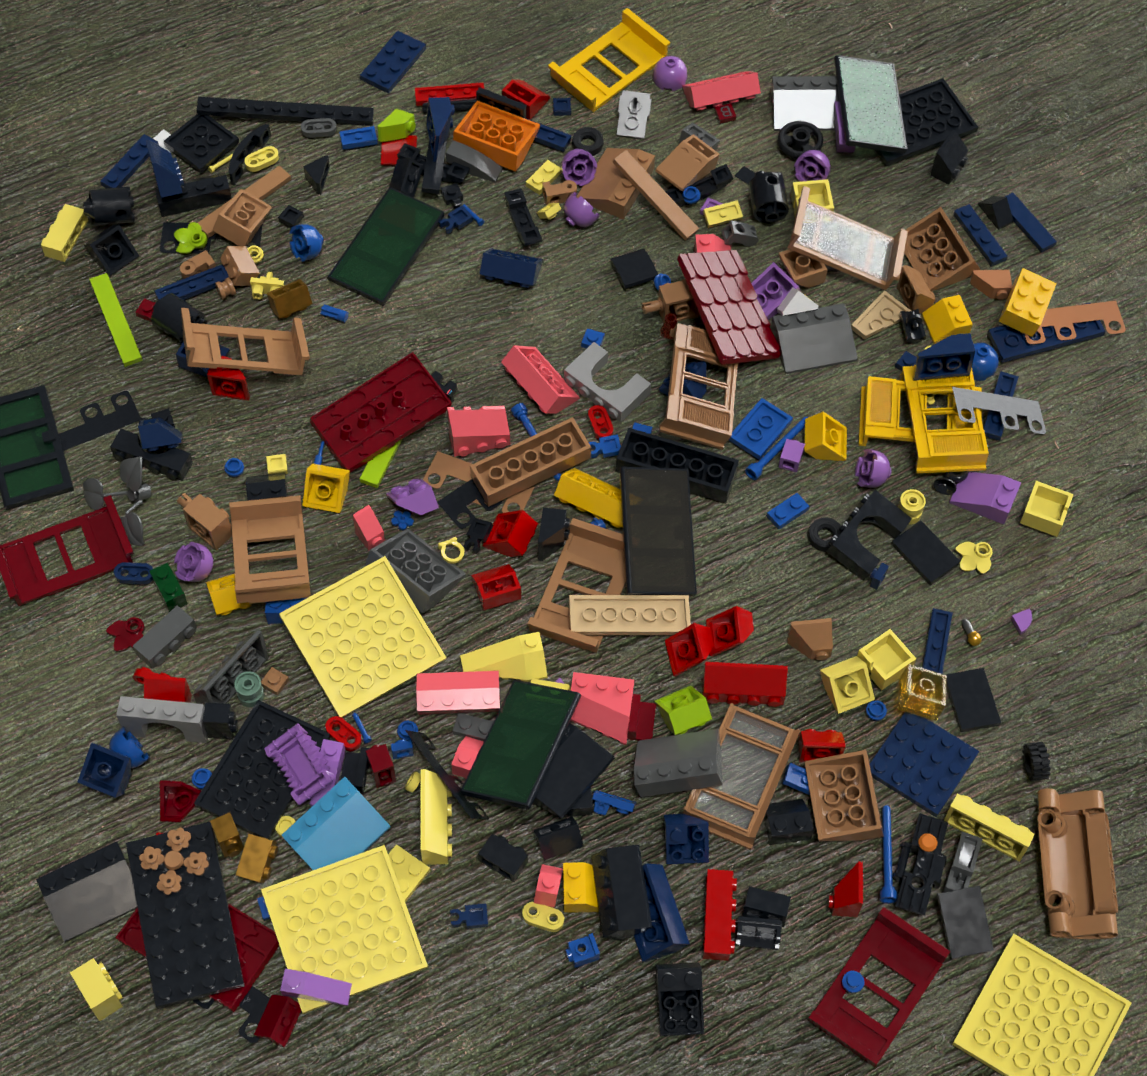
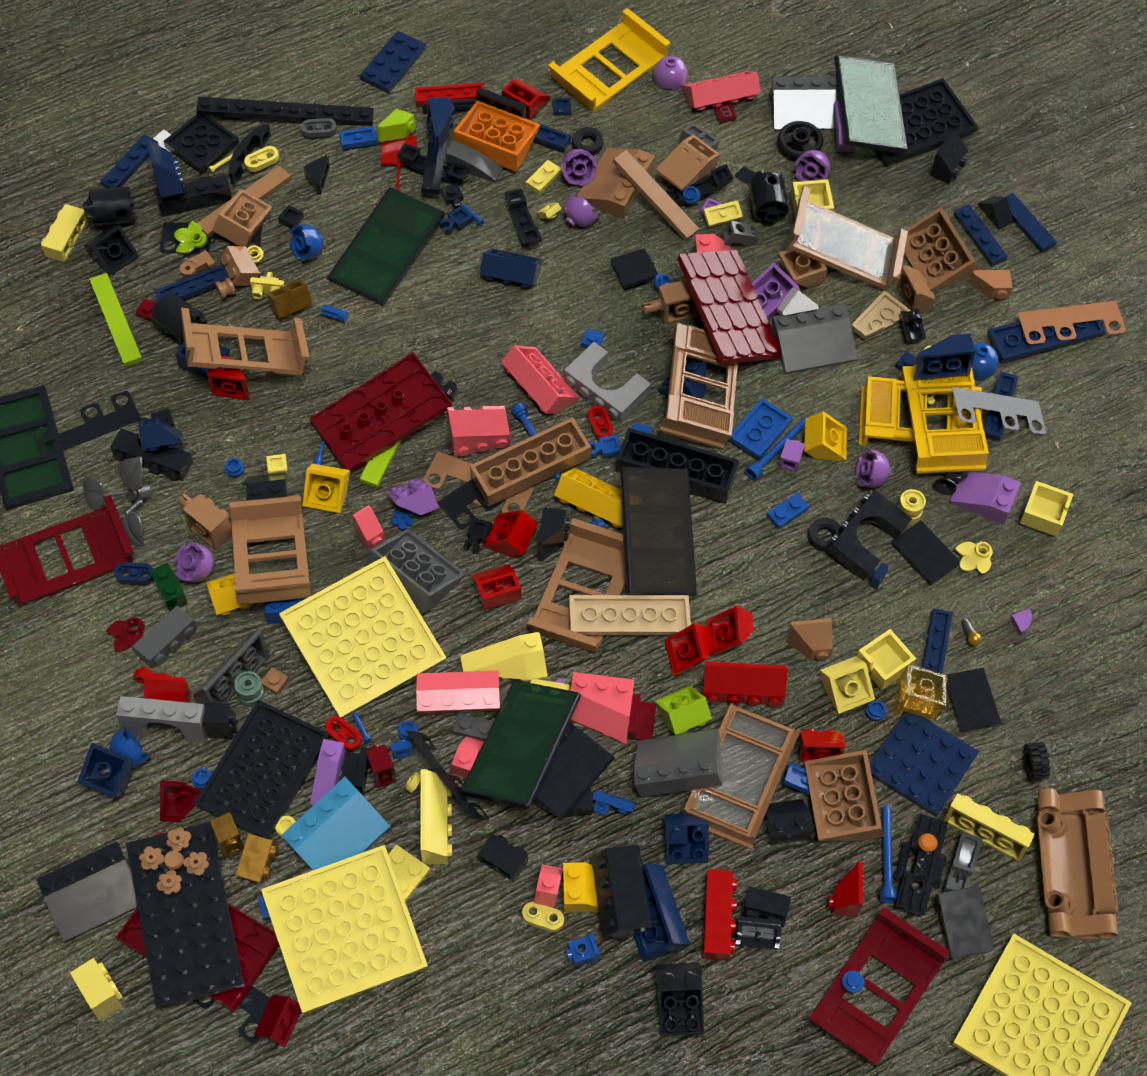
medium lavender piece [264,723,334,805] -> none
medium lavender slope [280,969,352,1006] -> none
black panel [389,158,424,198] -> none
light yellow piece [438,537,465,564] -> none
dark blue plate [450,903,488,929] -> none
black panel [533,816,584,860] -> none
medium nougat leg [542,180,577,205] -> none
light grey piece [617,90,652,139] -> none
clear red cone [661,313,677,339] -> none
yellow slope [922,295,973,344] -> none
yellow brick [999,268,1057,337] -> none

